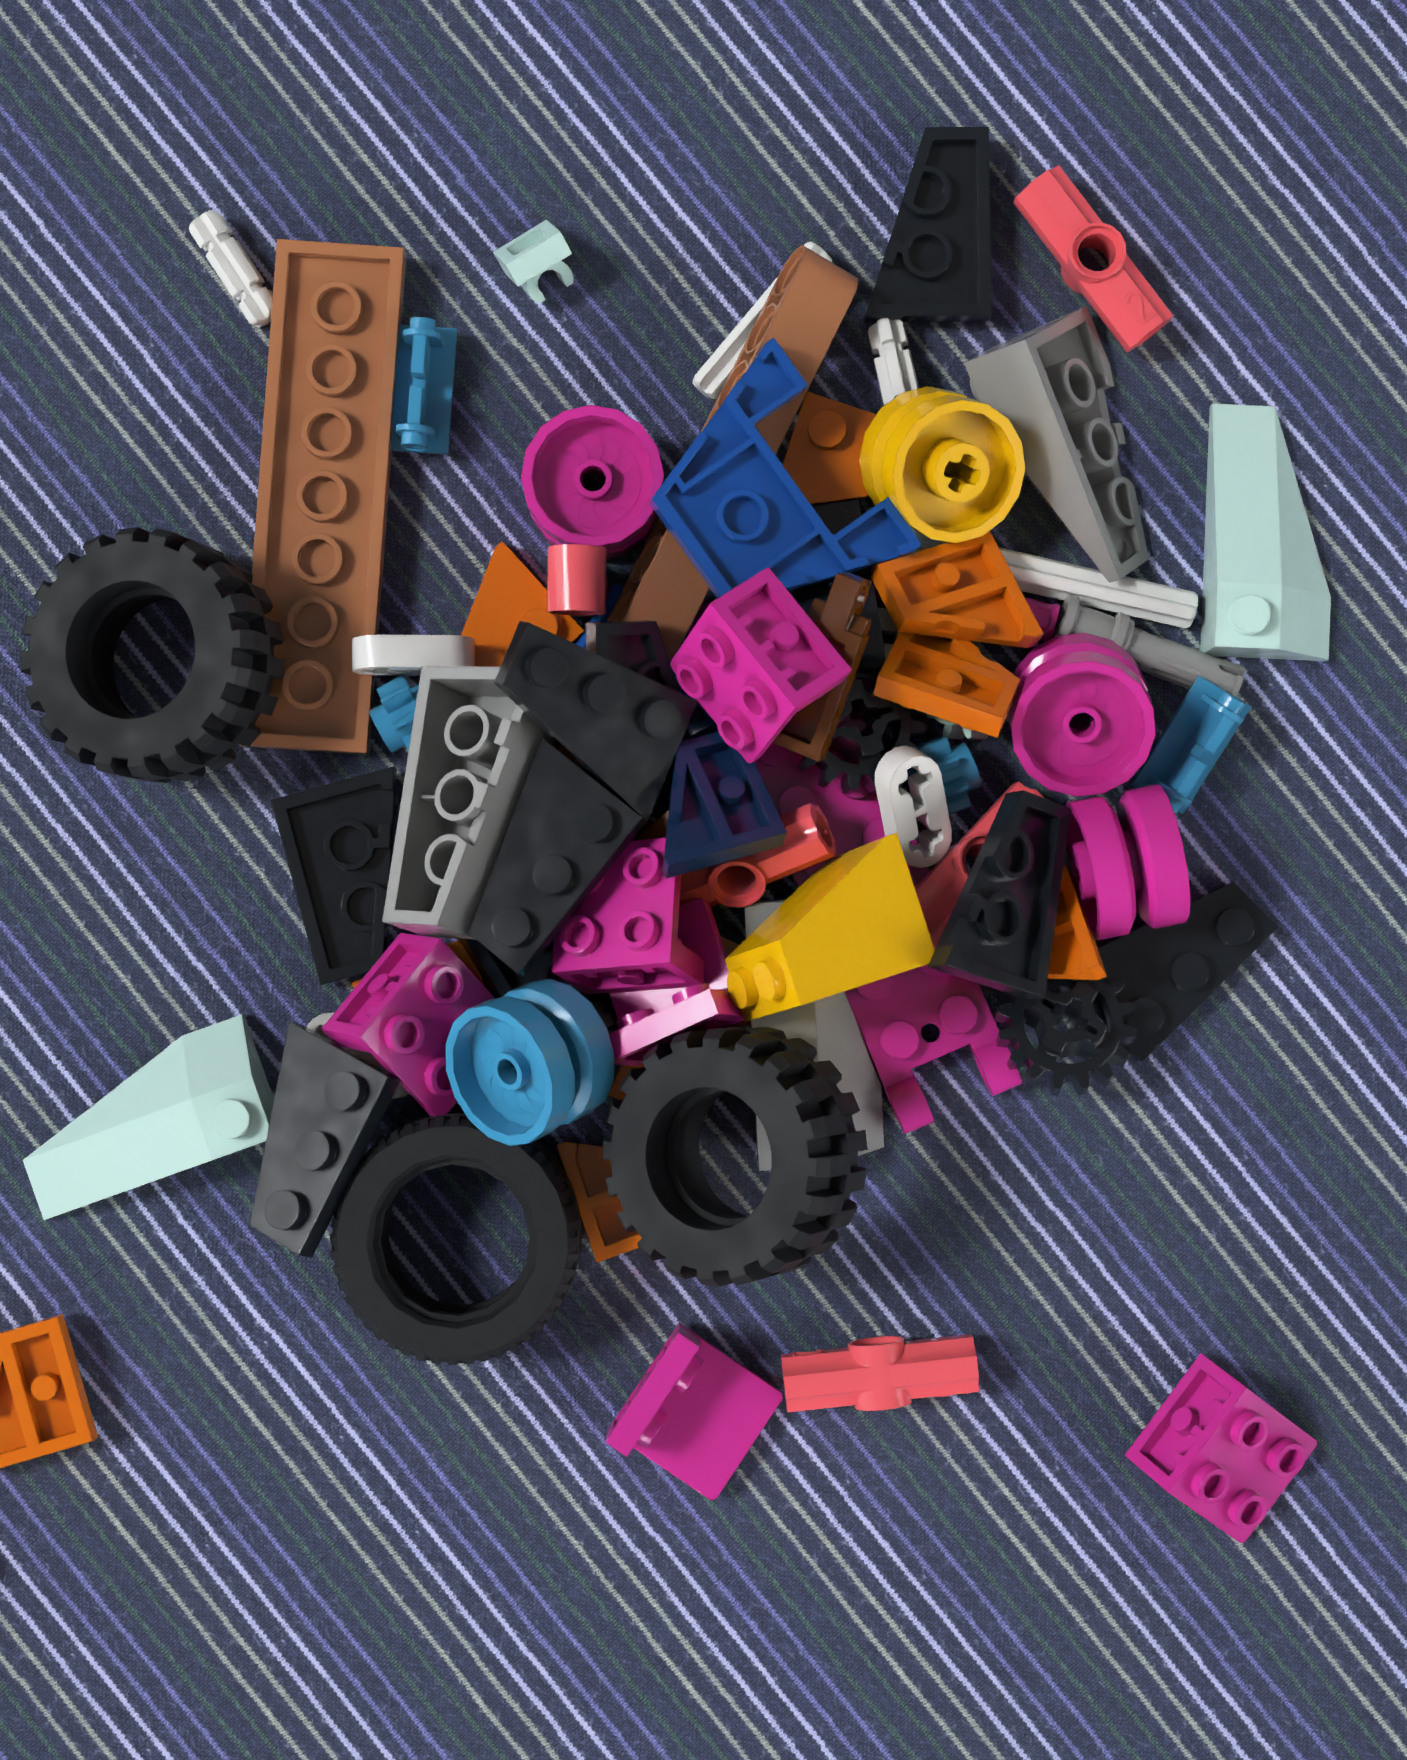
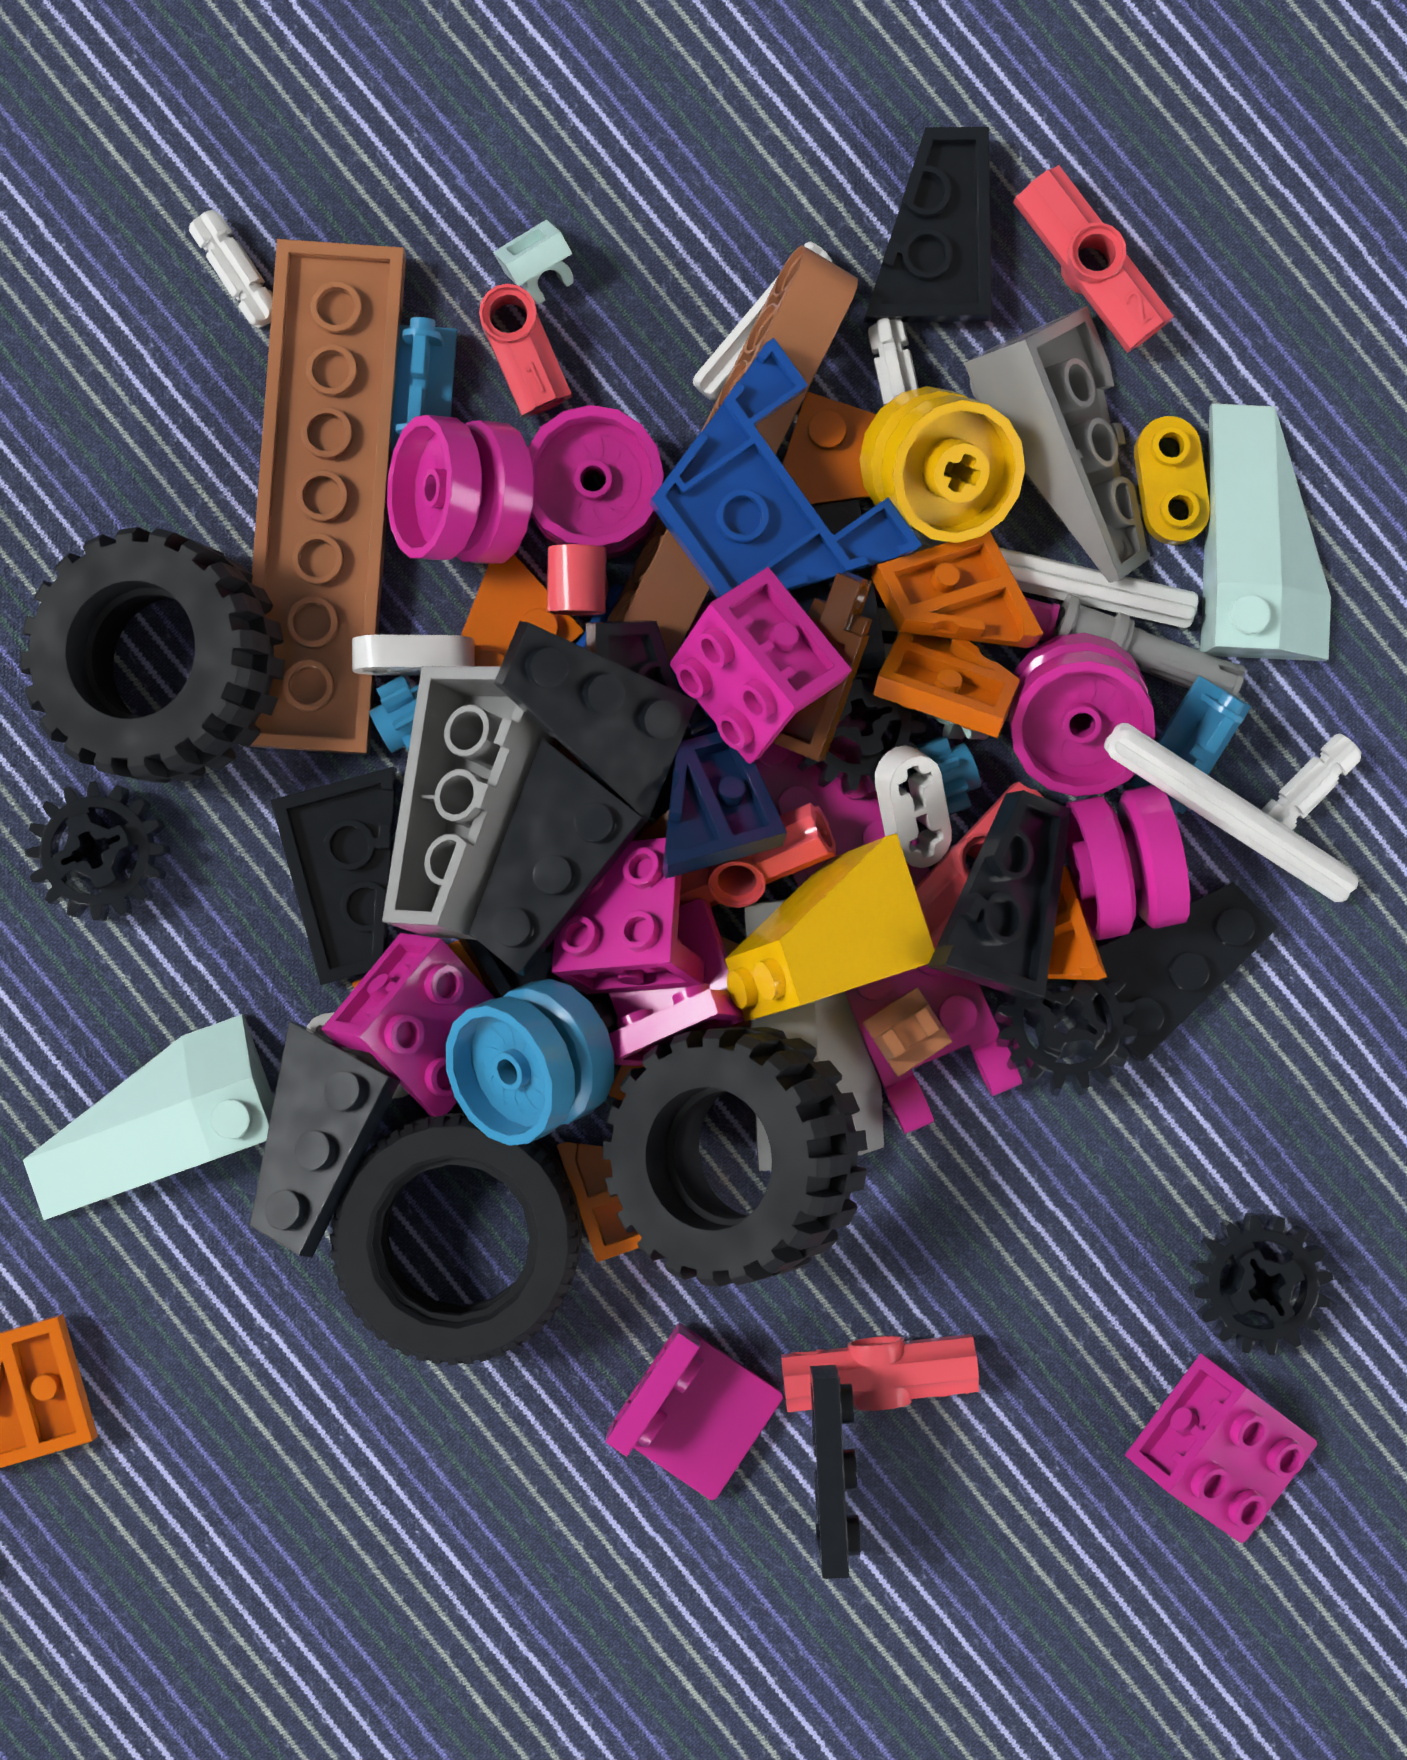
none -> black gear [25,781,170,921]
none -> dark pink wheel [387,415,534,564]
none -> coral piece [479,283,573,418]
none -> black wing [810,1365,861,1579]
none -> nougat tile [862,987,952,1077]
none -> white axle [1104,723,1358,902]
none -> yellow plate [1134,416,1210,545]
none -> black gear [1188,1212,1333,1355]
none -> white axle [1261,733,1362,830]

